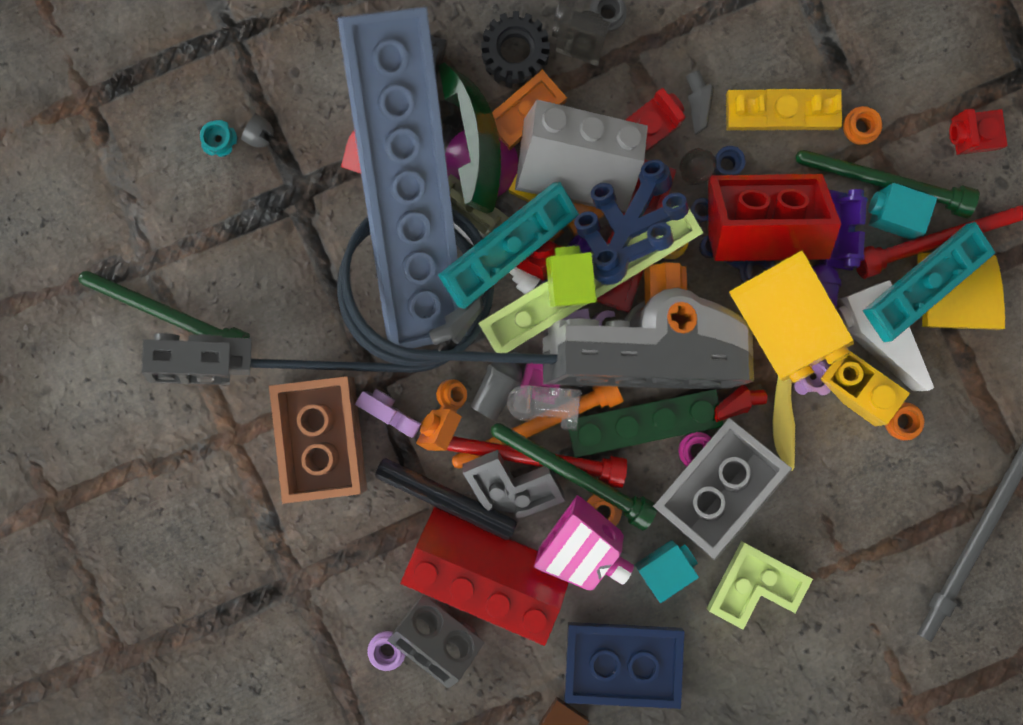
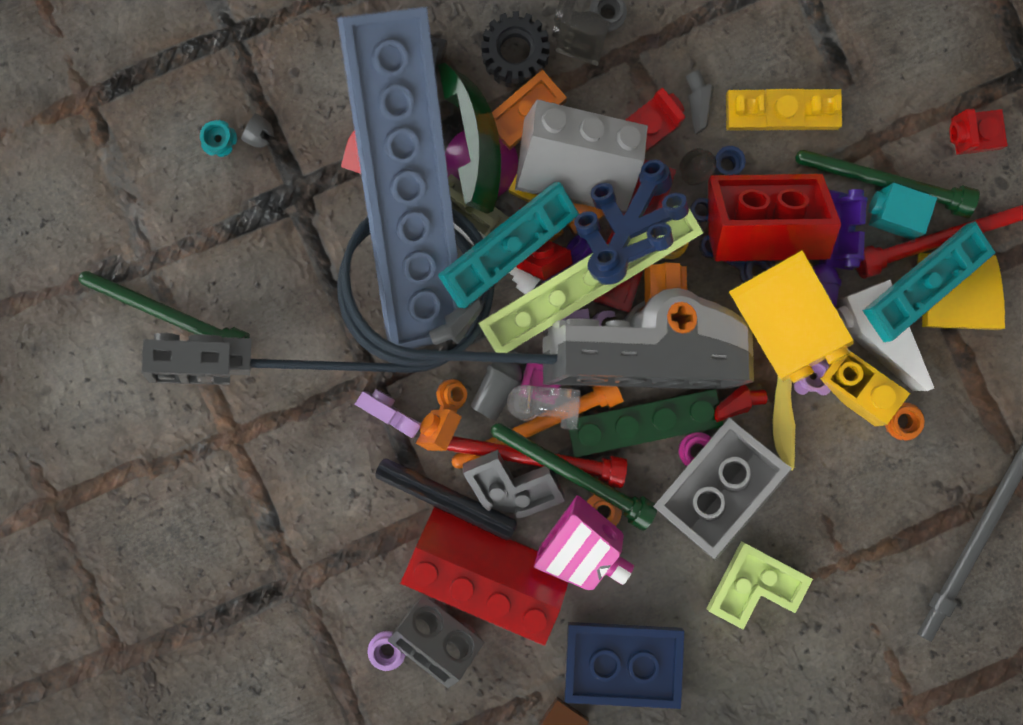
nougat brick [269,376,367,504] -> none
lime brick [546,246,596,307] -> none
teal brick [634,539,699,604] -> none
orange plate [843,106,882,145] -> none

